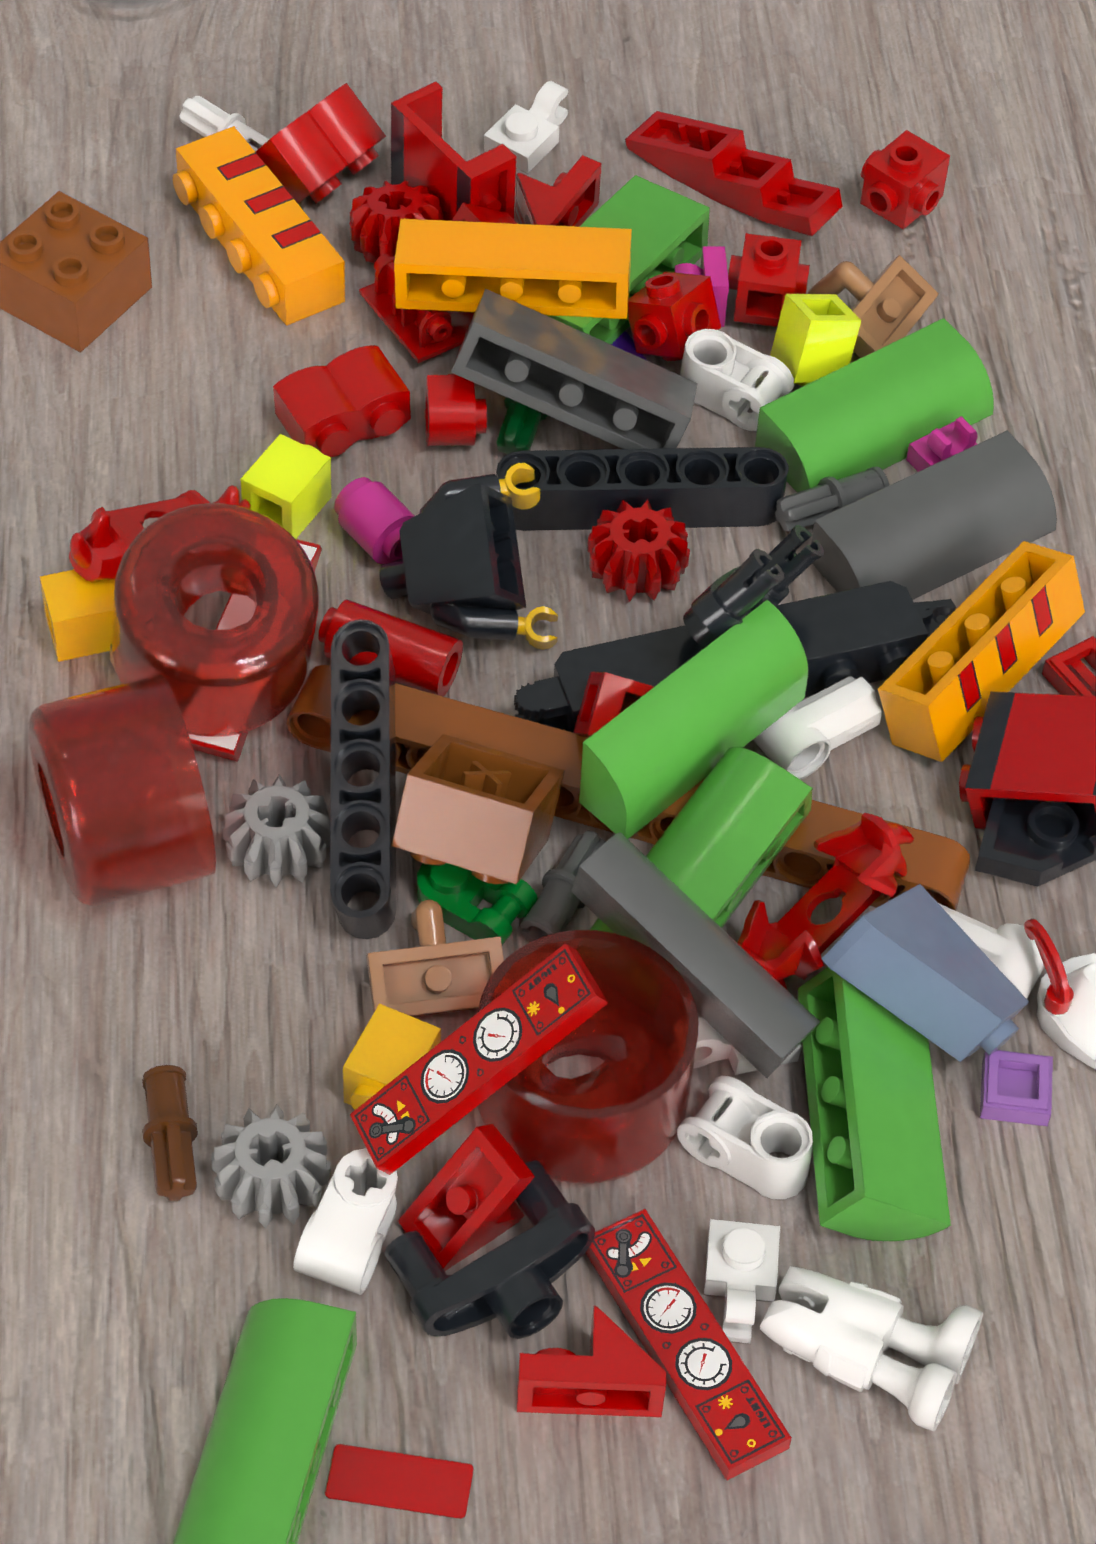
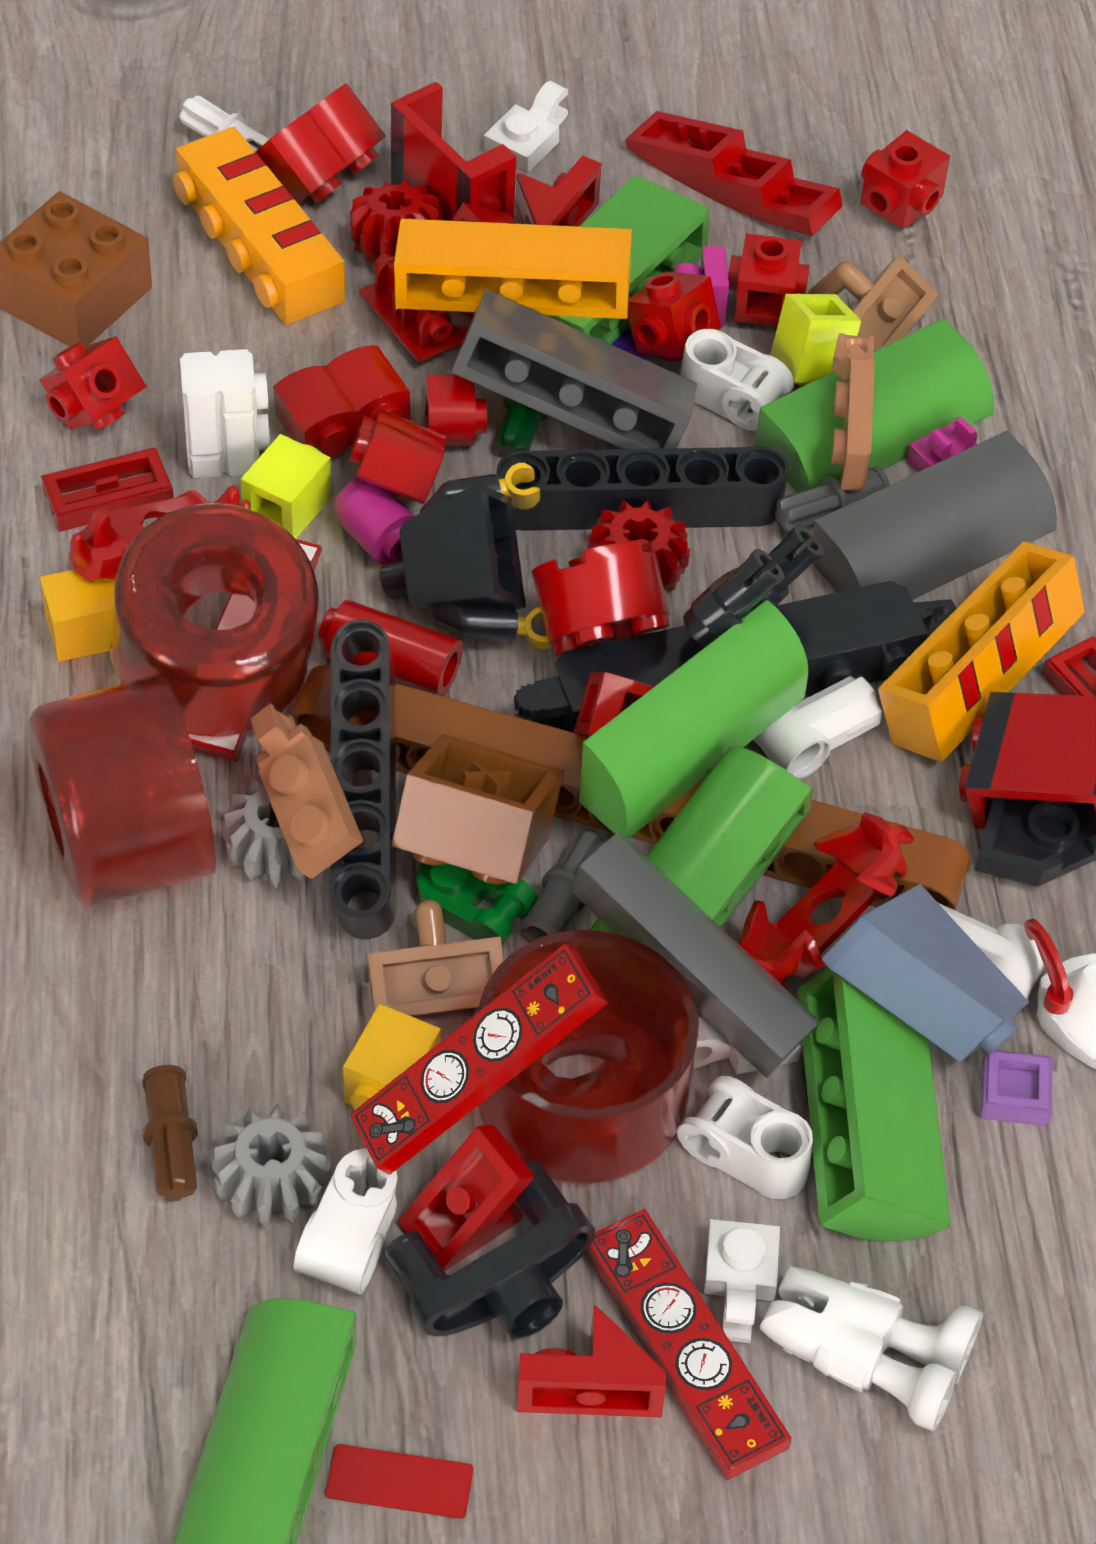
none -> red brick [39,336,147,431]
none -> red tile [41,447,174,532]
none -> white brick [180,349,270,479]
none -> nougat hinge [250,704,363,879]
none -> red brick [349,409,447,505]
none -> red brick [531,540,670,656]
none -> nougat hinge [831,333,875,491]

